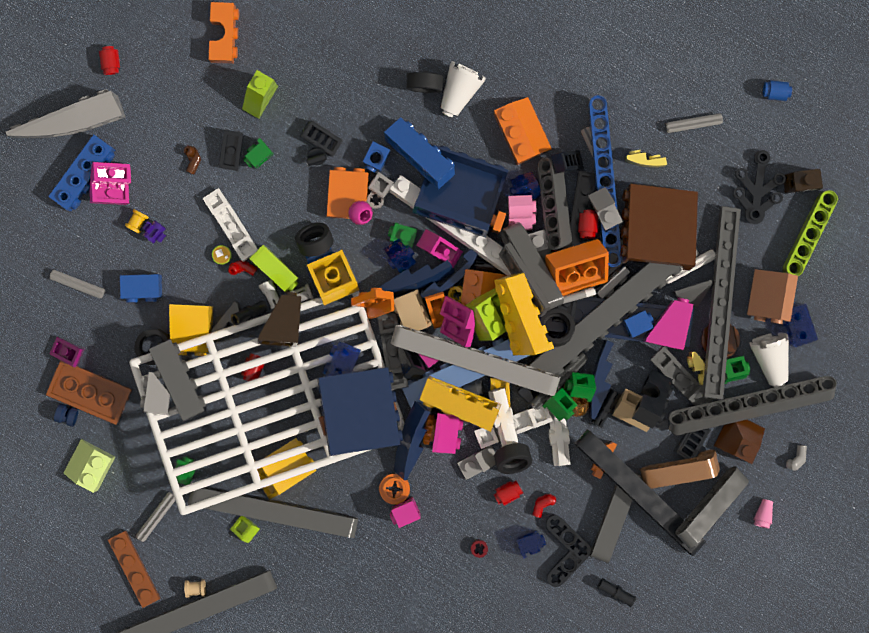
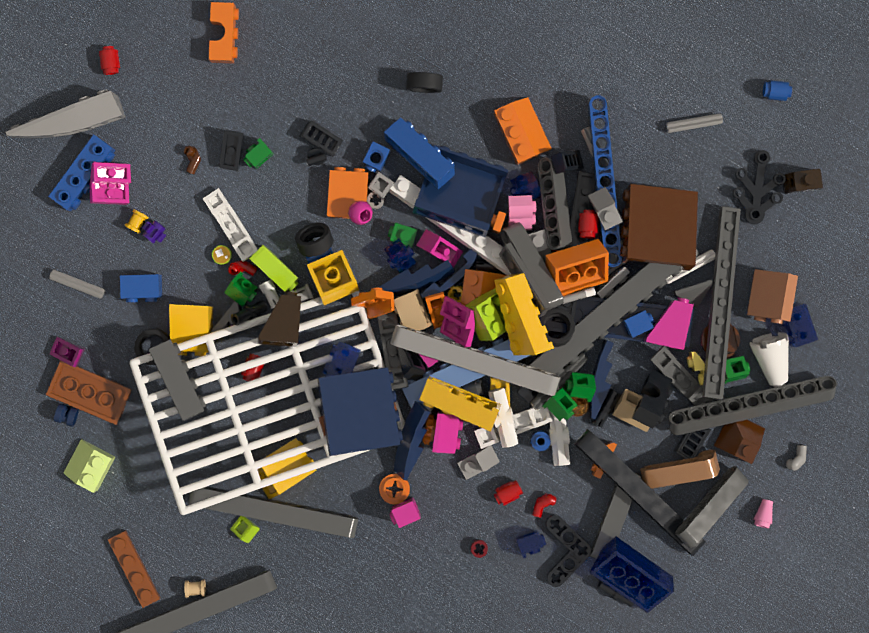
light grey axle [136,492,175,542] -> none
light grey slope [140,372,170,415] -> none
green bracket [175,456,196,485] -> none
lime slope [242,70,278,119] -> none
white cone [440,61,486,117] -> none
black tyre [494,443,532,474] -> none
light yellow slope [625,150,667,167] -> none
lime beam [783,190,838,276] -> none
none -> green brick [224,271,258,307]
none -> blue brick [530,431,551,451]
none -> clear blue slope [590,536,674,613]

